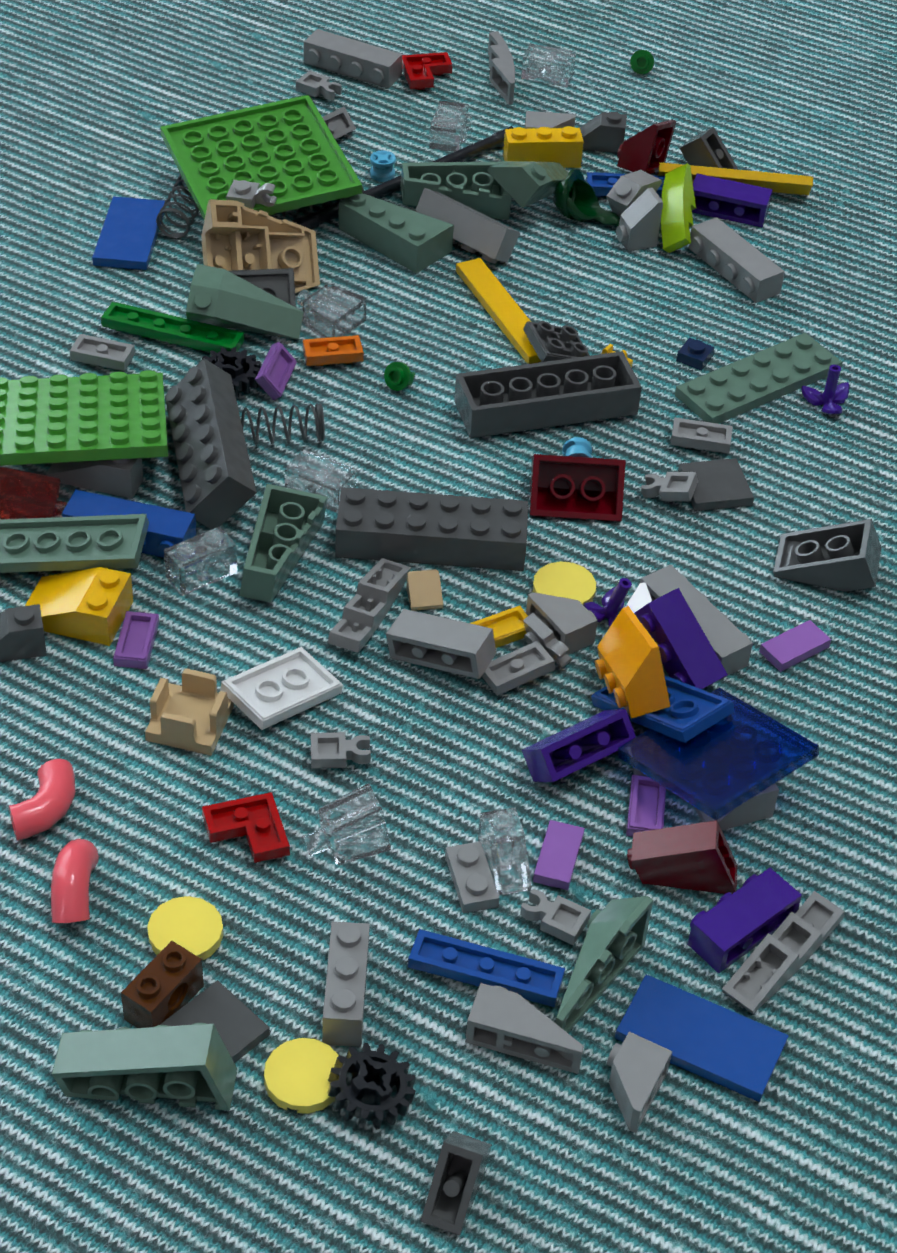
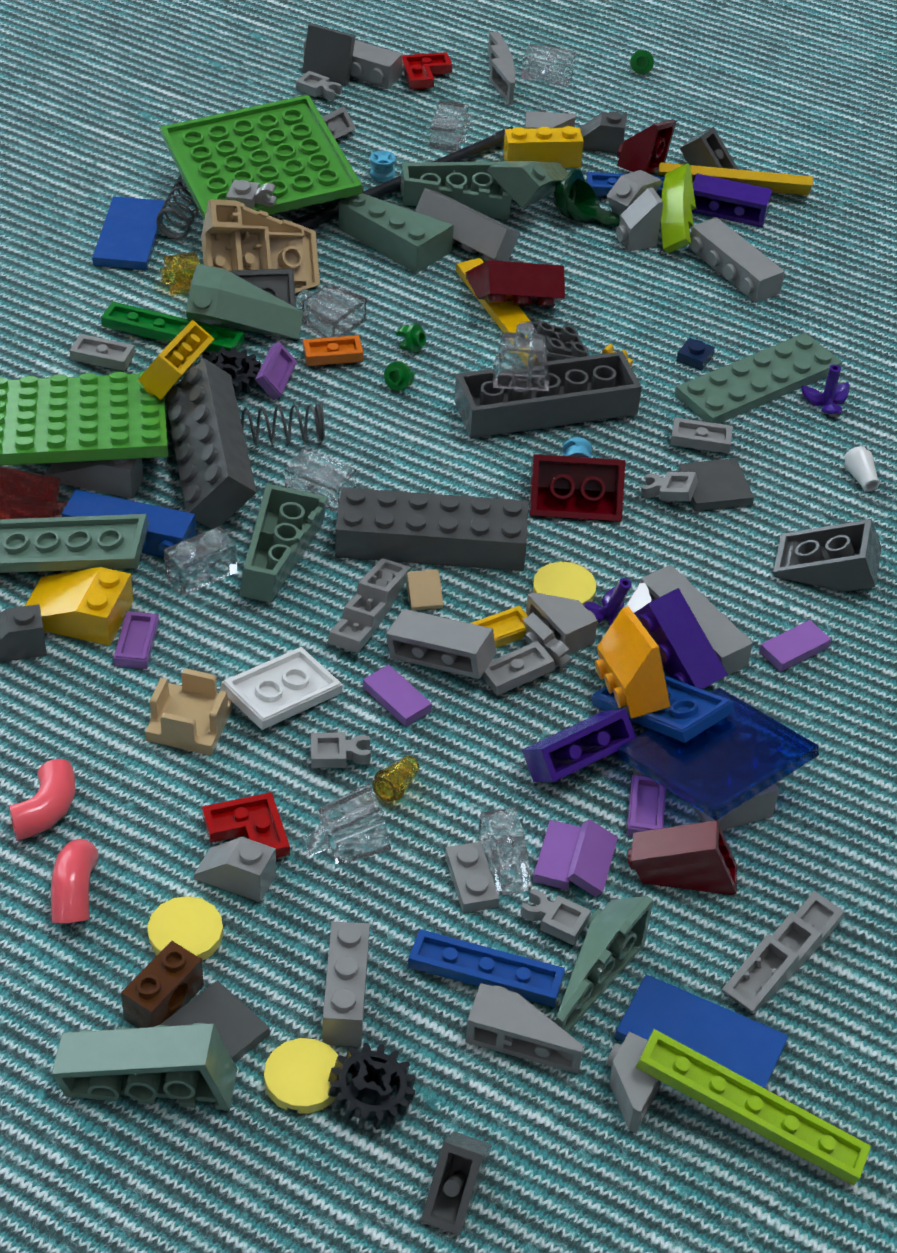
dark purple brick [687,868,802,973] -> none
none -> yellow brick [137,320,215,400]
none -> clear yellow brick [160,252,201,295]
none -> light grey slope [194,837,276,903]
none -> dark grey tile [302,23,356,85]
none -> medium lavender tile [363,665,432,727]
none -> clear yellow cone [372,755,419,802]
none -> green plate [395,324,426,352]
none -> dark red slope [466,260,565,308]
none -> clear torso [493,323,549,391]
none -> medium lavender tile [567,819,618,897]
none -> lime plate [635,1029,871,1186]
none -> white cone [844,446,880,492]

